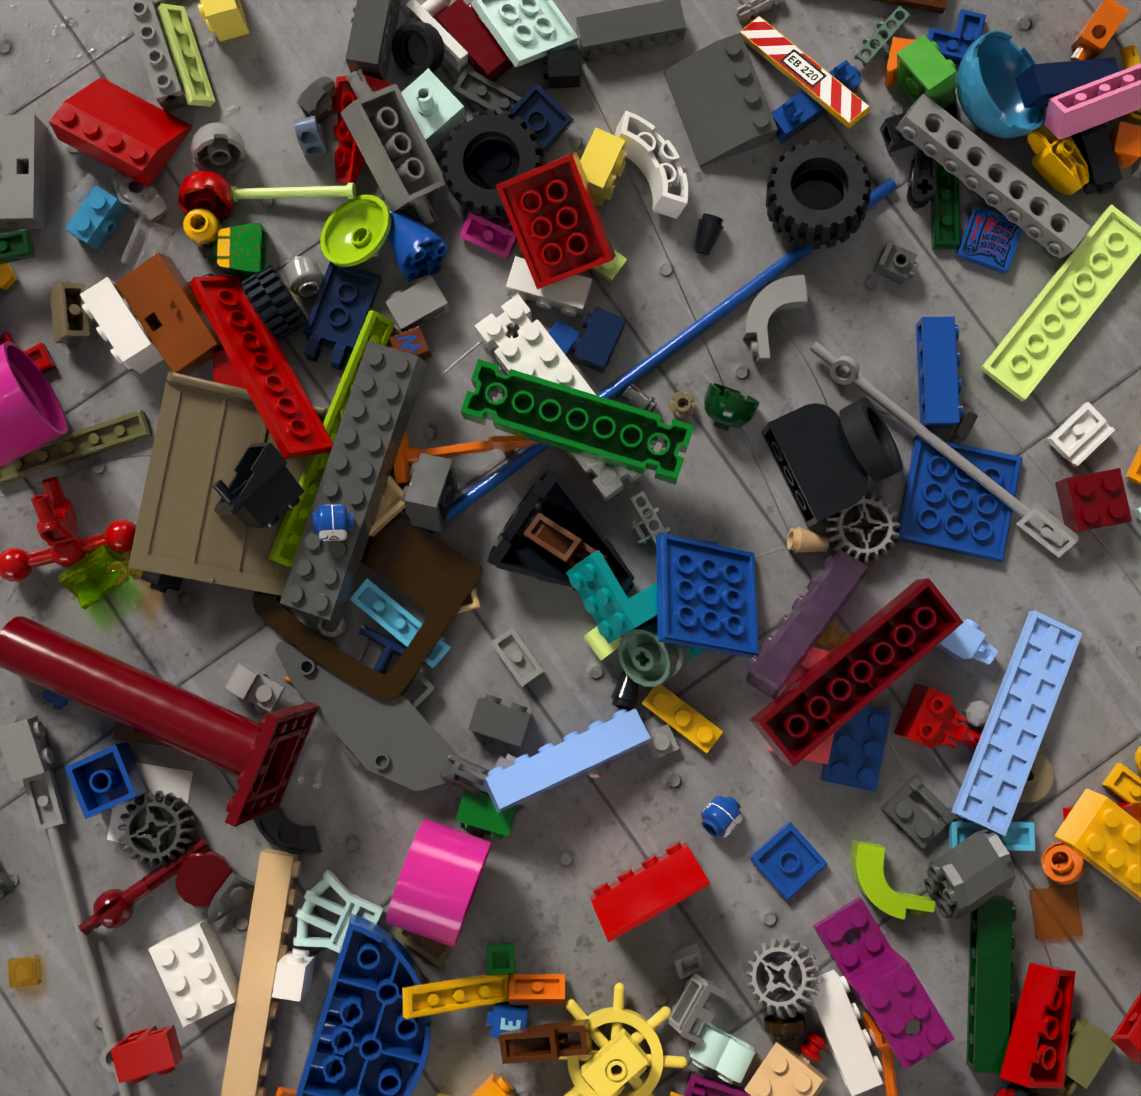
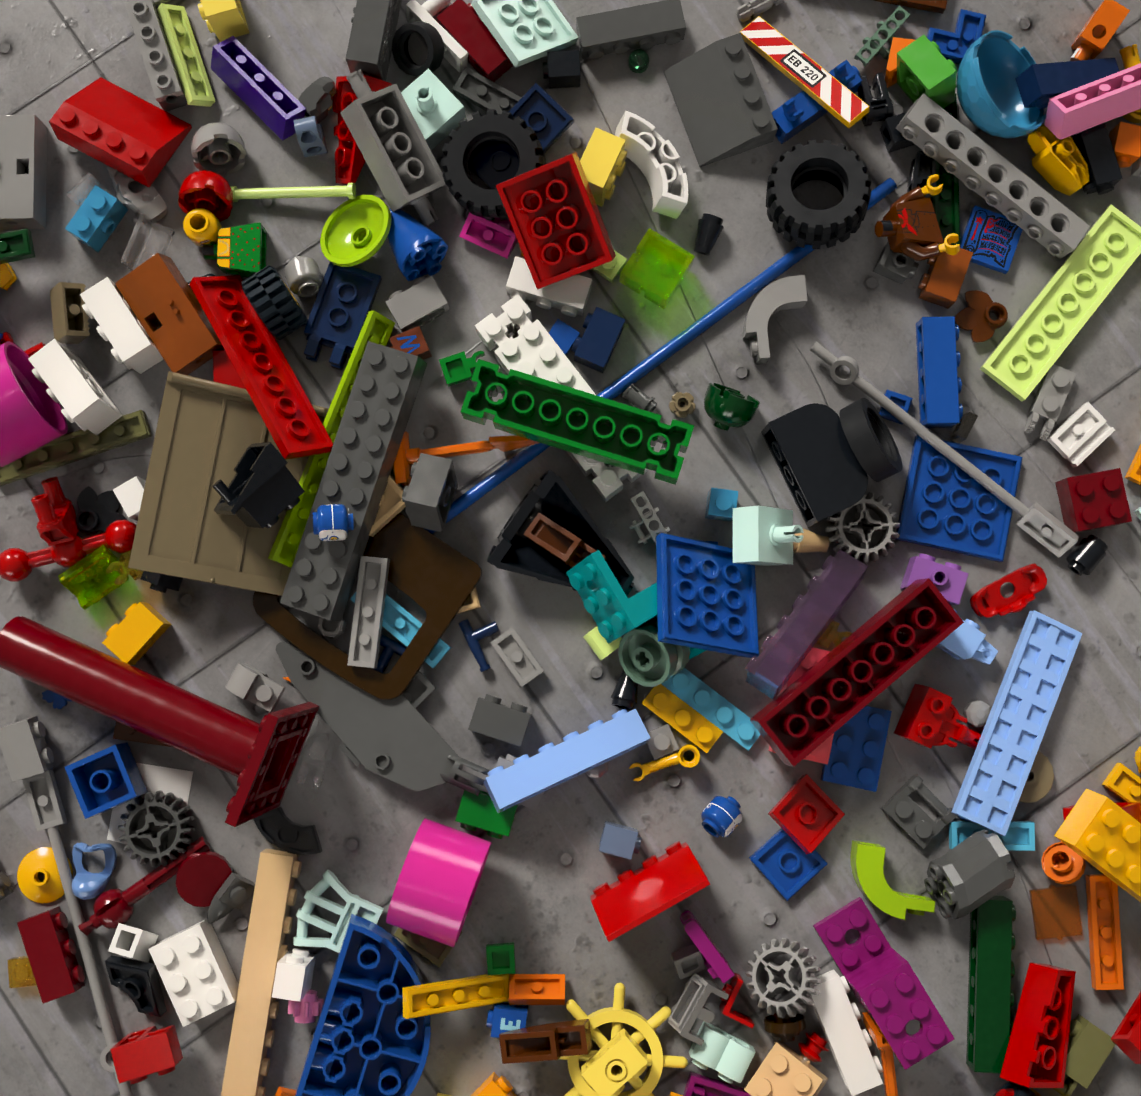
none -> yellow dish [17,847,73,903]
none -> dark red brick [17,906,85,1004]
none -> white brick [28,339,122,435]
none -> medium blue piece [72,842,117,900]
none -> black plate [76,486,127,534]
none -> yellow brick [102,602,172,665]
none -> black tile [105,955,167,1017]
none -> white brick [108,923,158,963]
none -> white brick [113,476,146,521]
none -> dark purple brick [211,36,306,141]
none -> bright pink gear [288,990,324,1024]
none -> light grey plate [347,556,390,669]
none -> green plate [439,351,485,387]
none -> dark blue piece [458,619,499,672]
none -> sand blue brick [598,821,642,860]
none -> clear neon green piece [619,228,695,309]
none -> clear green hinge [628,49,649,73]
none -> yellow brick [629,744,700,781]
none -> medium azure plate [662,668,761,751]
none -> magenta container [680,910,735,984]
none -> dark azure brick [705,488,738,522]
none -> red bracket [719,973,754,1029]
none -> light aqua brick [733,505,804,566]
none -> red plate [768,774,845,854]
none -> black piece [857,72,894,126]
none -> reddish brown torso [875,174,960,261]
none -> blue tile [879,390,913,425]
none -> medium lavender brick [900,553,969,606]
none -> dark orange brick [918,244,973,309]
none -> reddish brown plate [955,290,1008,342]
none -> red piece [970,564,1047,618]
none -> light grey hinge [1024,364,1076,441]
none -> black brick [1066,535,1108,576]
none -> orange plate [1085,874,1124,990]

